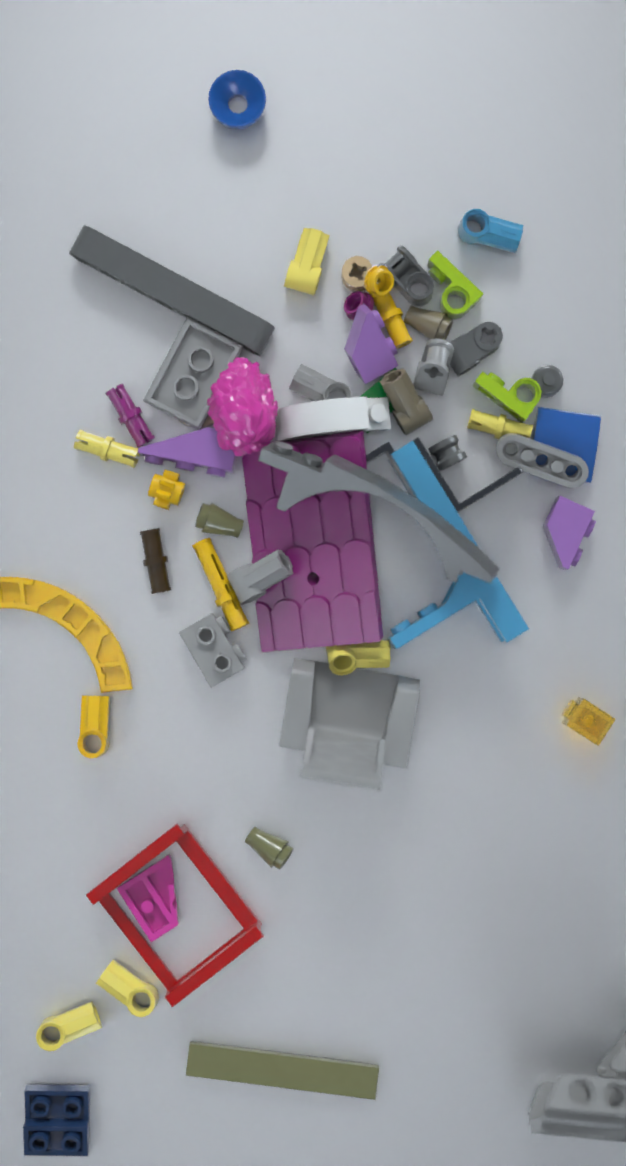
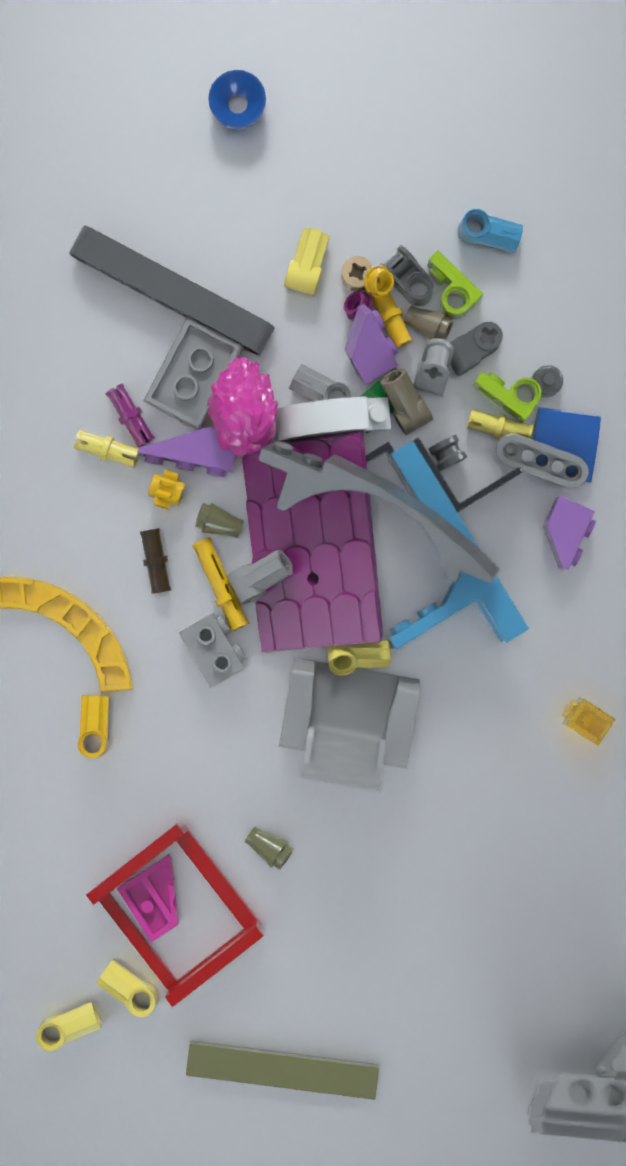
dark blue slope [23,1084,90,1156] -> none

